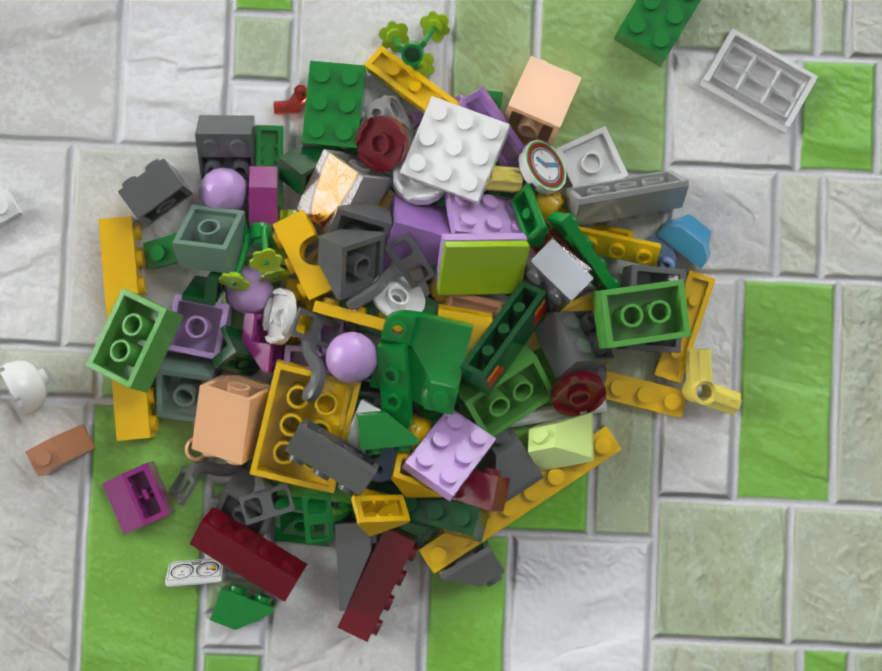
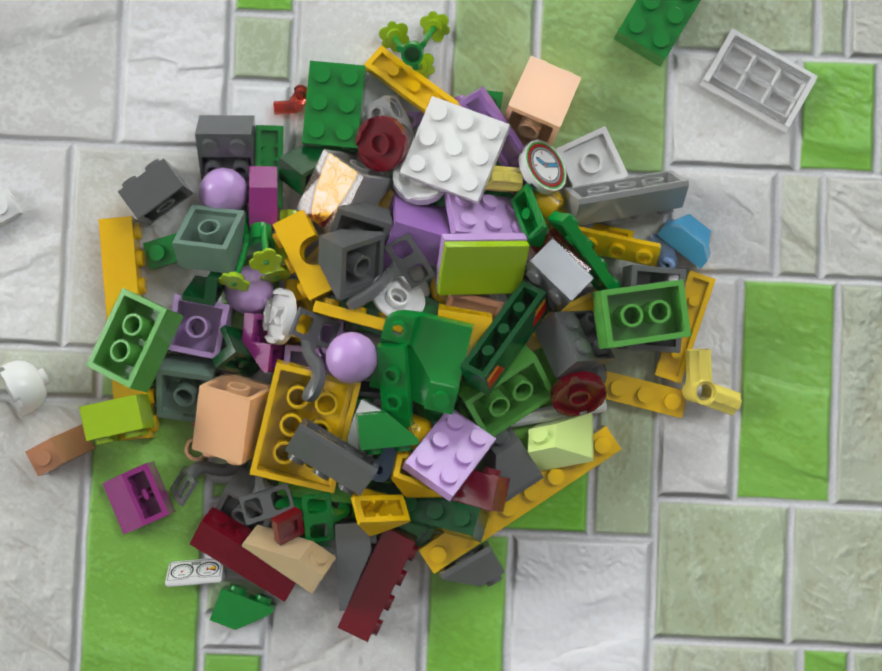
none -> lime brick [79,394,155,445]
none -> tan slope [242,524,337,594]
none -> dark red plate [271,506,305,546]

